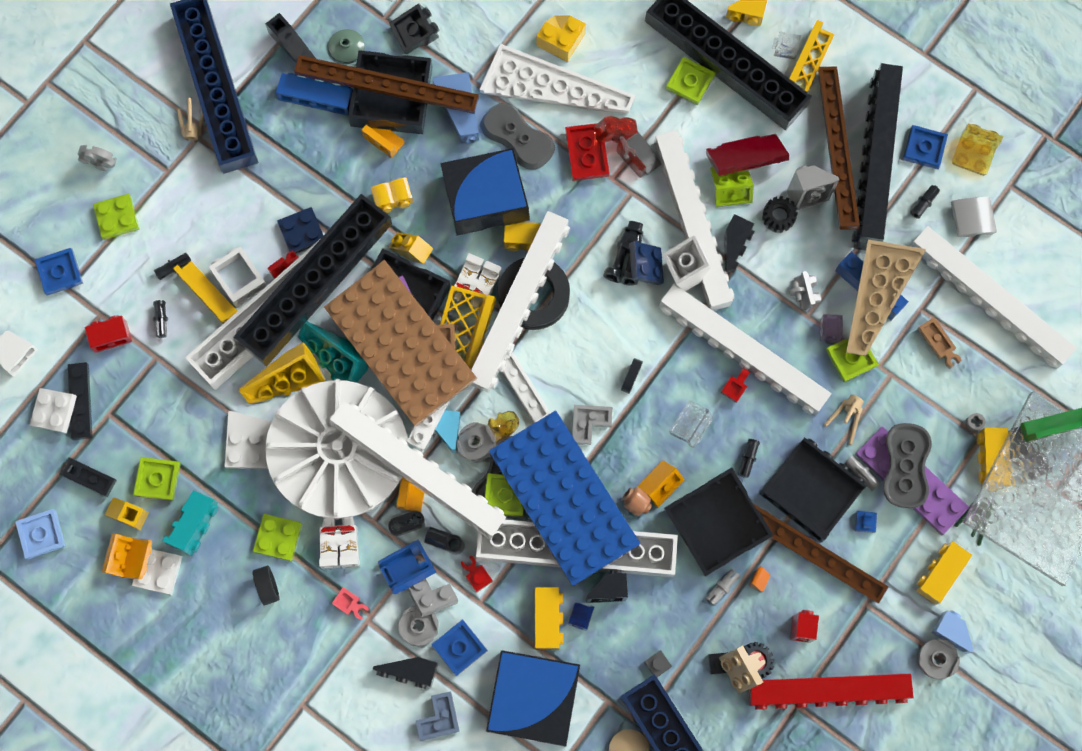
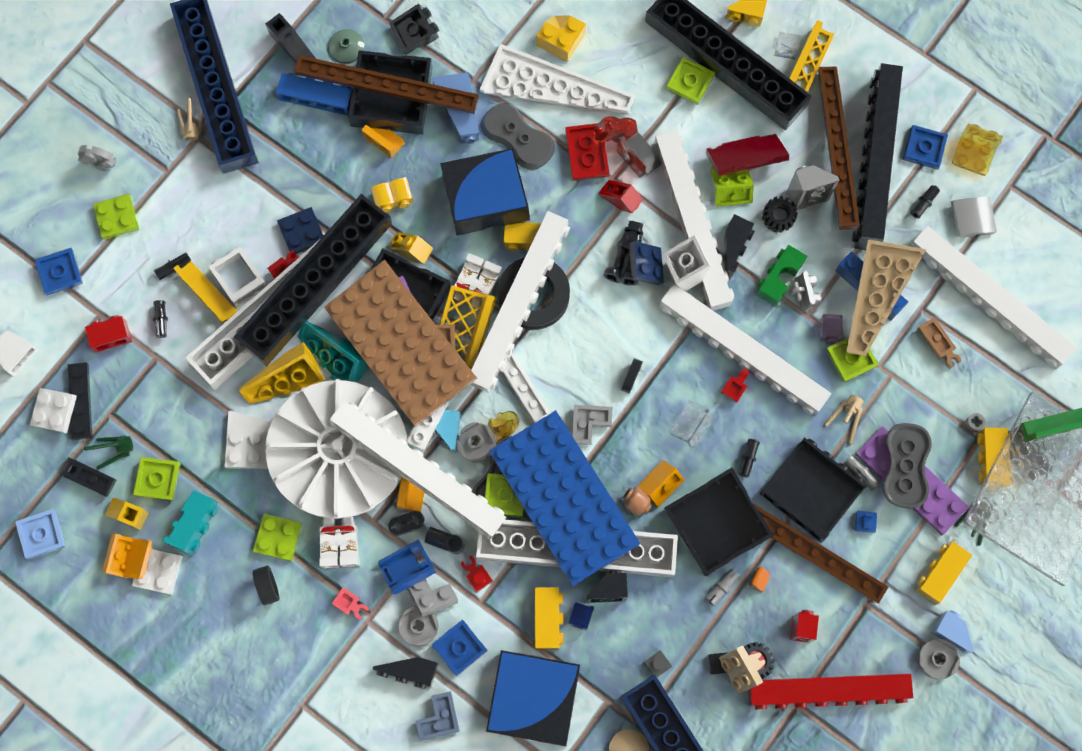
none -> dark green plant [84,435,134,469]
none -> red slope [598,180,643,213]
none -> green arch [757,244,808,307]

